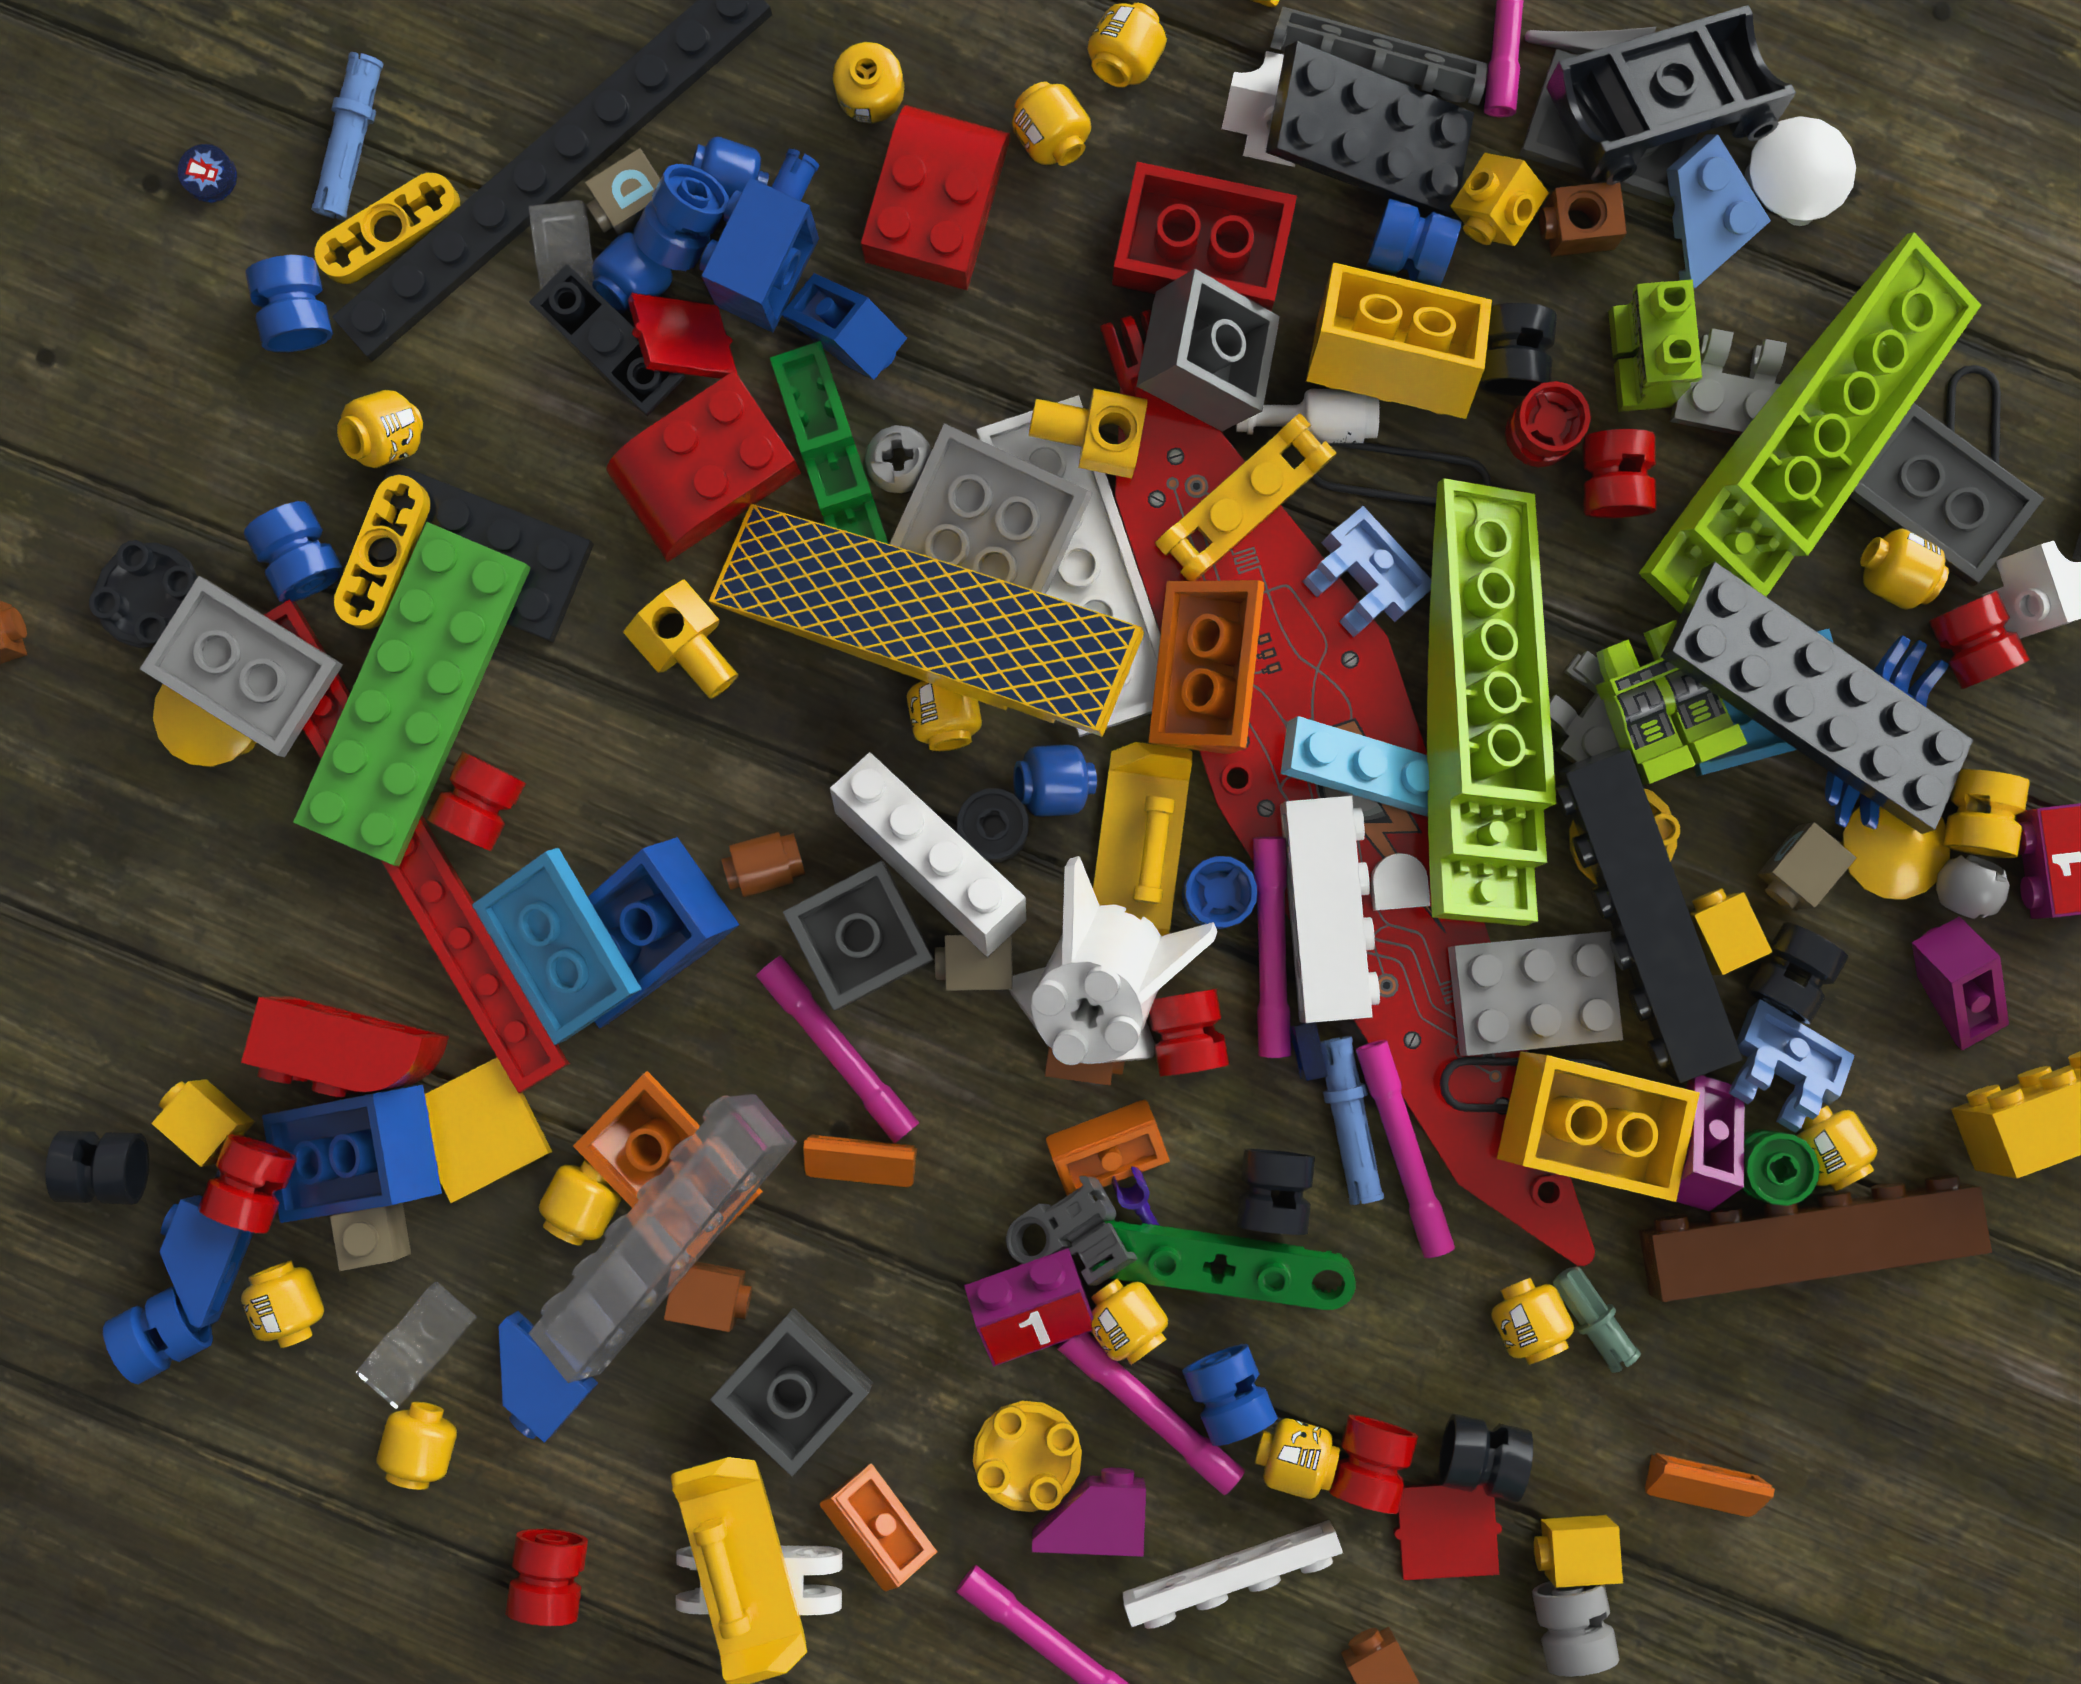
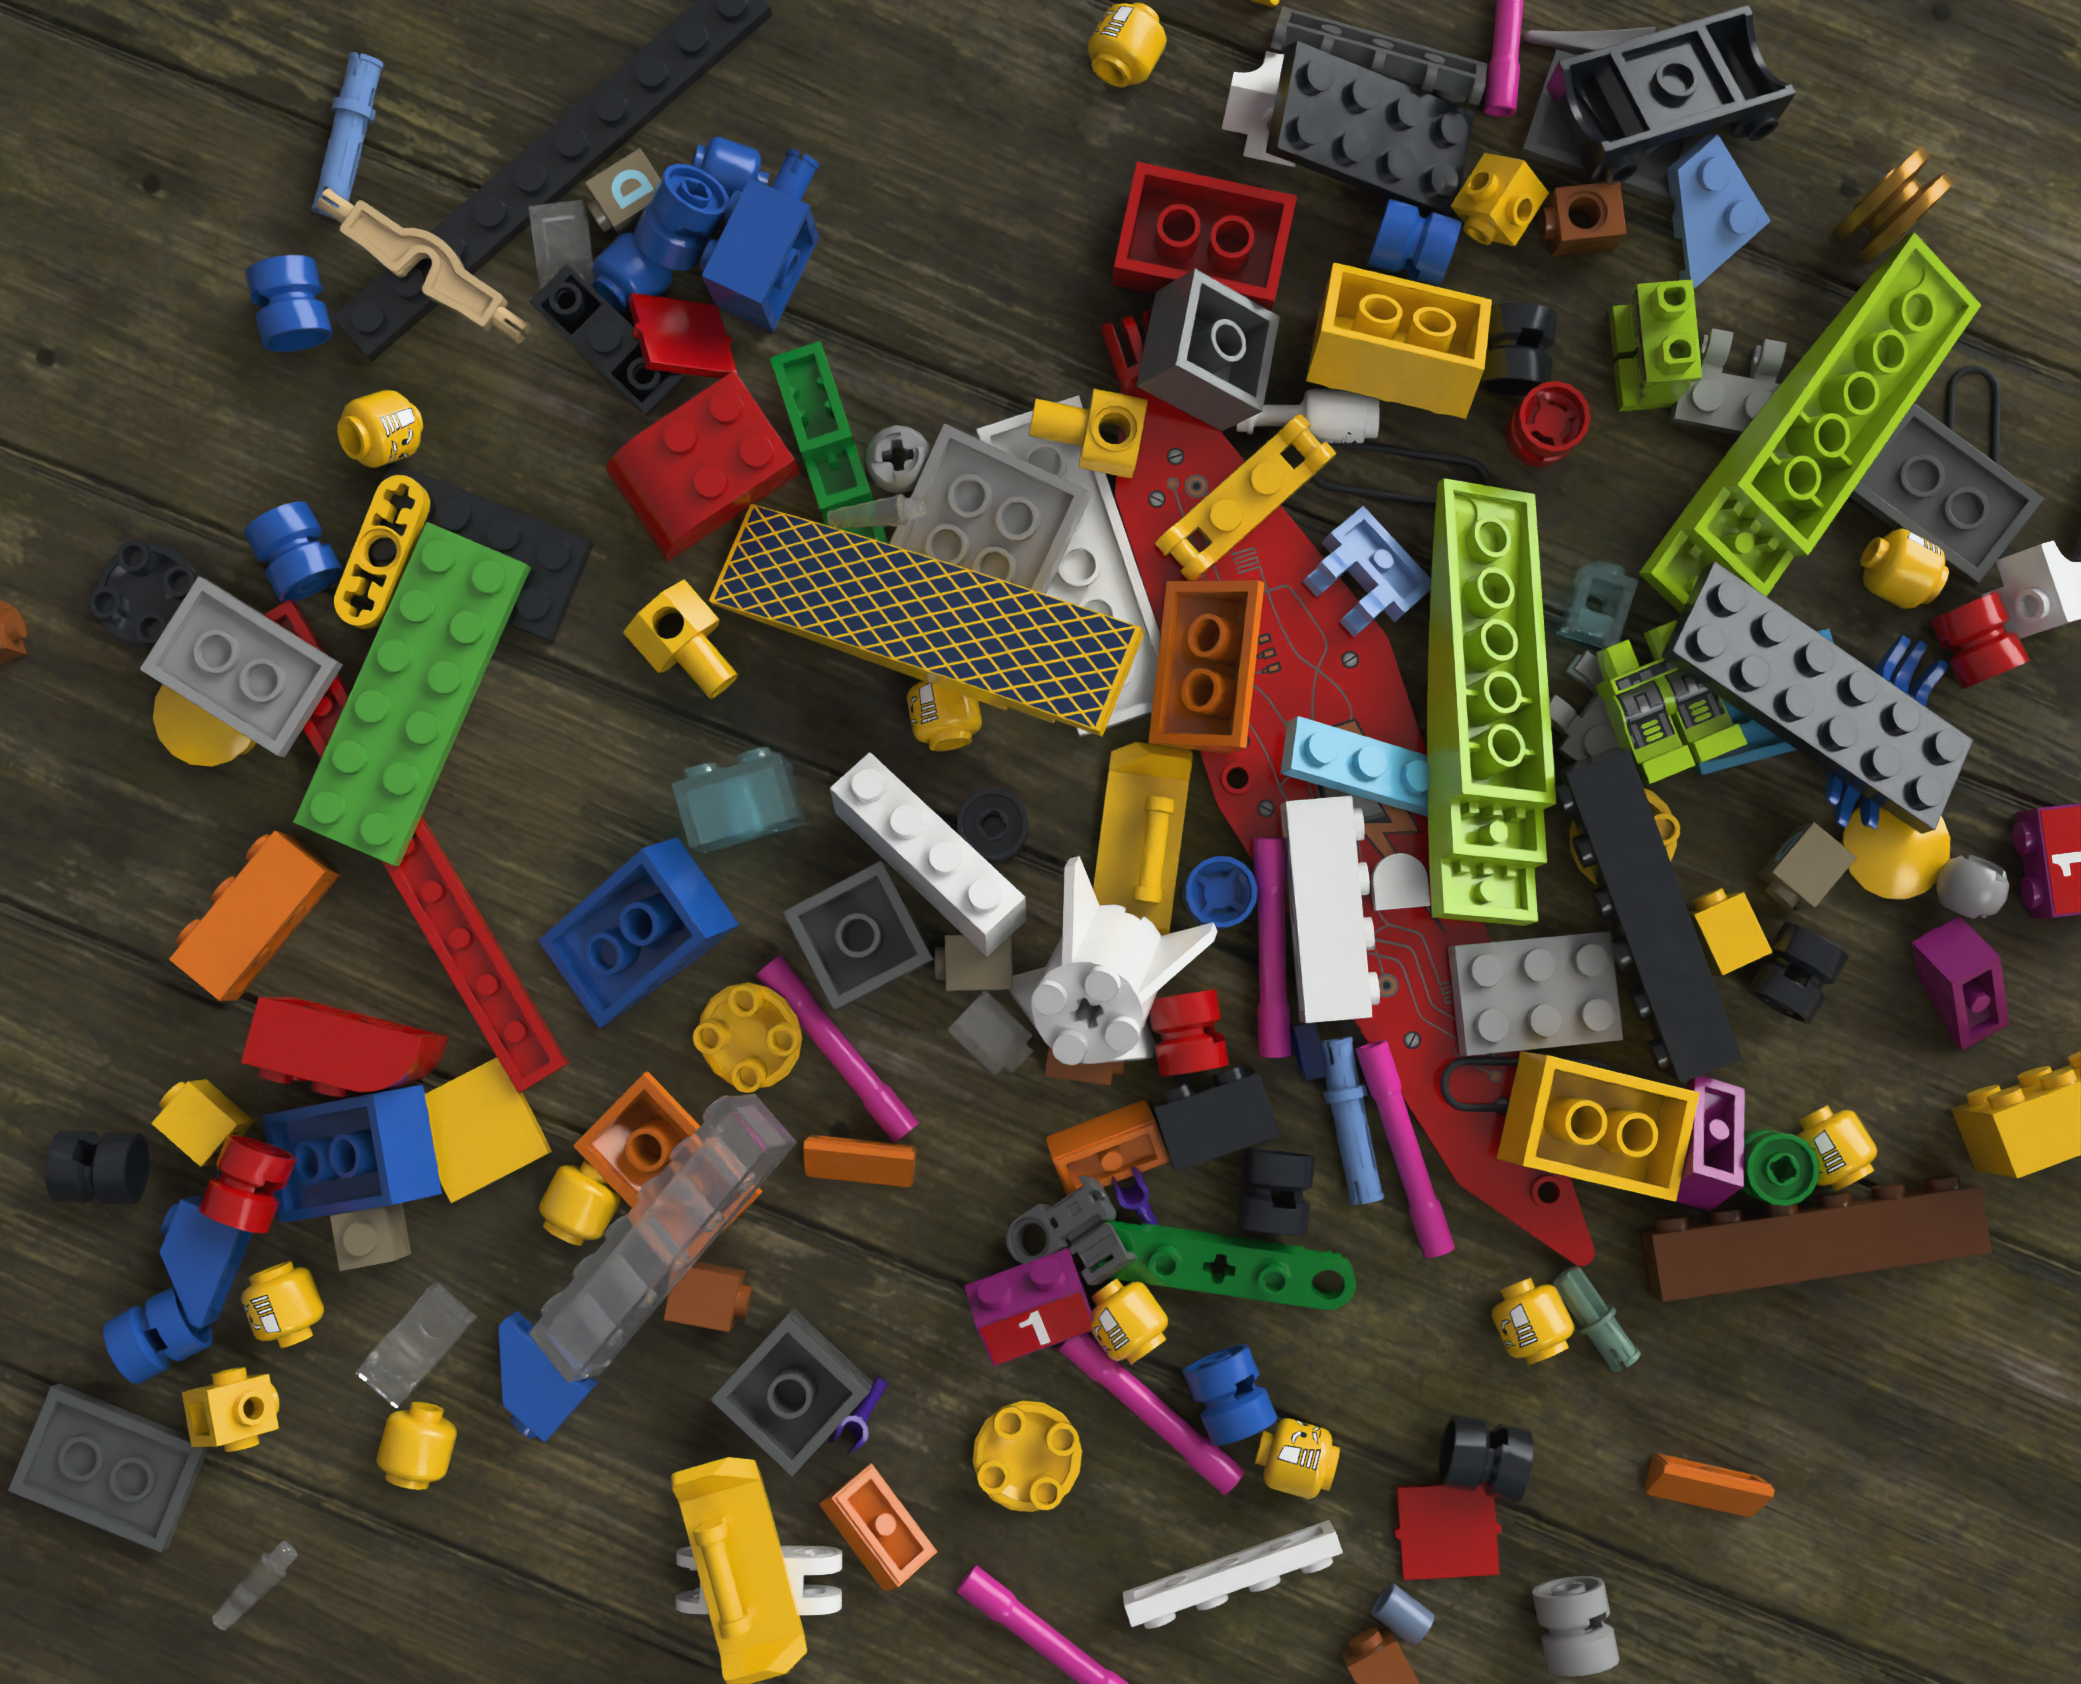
clear blue tile [178,144,237,202] -> none
yellow beam [314,173,460,284] -> none
red wheel [427,751,526,851] -> none
dark azure plate [472,848,642,1045] -> none
red wheel [505,1529,588,1626] -> none
dark orange brick [721,831,806,897] -> none
blue slope [781,273,907,380] -> none
yellow head [832,42,904,124] -> none
red brick [861,105,1010,291] -> none
yellow head [1012,82,1091,166] -> none
blue head [1013,745,1097,817] -> none
magenta slope [1032,1468,1146,1557] -> none
red wheel [1329,1415,1419,1514] -> none
yellow brick [1534,1515,1623,1588] -> none
red wheel [1583,429,1656,518] -> none
medium blue plate [1729,999,1855,1133] -> none
white dish [1745,116,1856,226] -> none
yellow wheel [1943,769,2030,858] -> none
none -> dark grey plate [8,1383,210,1552]
none -> orange brick [169,831,341,1001]
none -> yellow brick [182,1366,279,1452]
none -> clear animal [212,1541,298,1630]
none -> tan piece [317,188,531,344]
none -> clear light blue brick [672,747,808,854]
none -> yellow dish [693,982,802,1093]
none -> clear animal [827,494,927,529]
none -> dark purple hand [829,1377,888,1454]
none -> clear brick [947,990,1034,1076]
none -> black brick [1152,1065,1280,1171]
none -> sand blue hinge [1371,1583,1435,1646]
none -> clear light blue brick [1556,561,1638,649]
none -> pearl gold wheel [1833,146,1955,265]

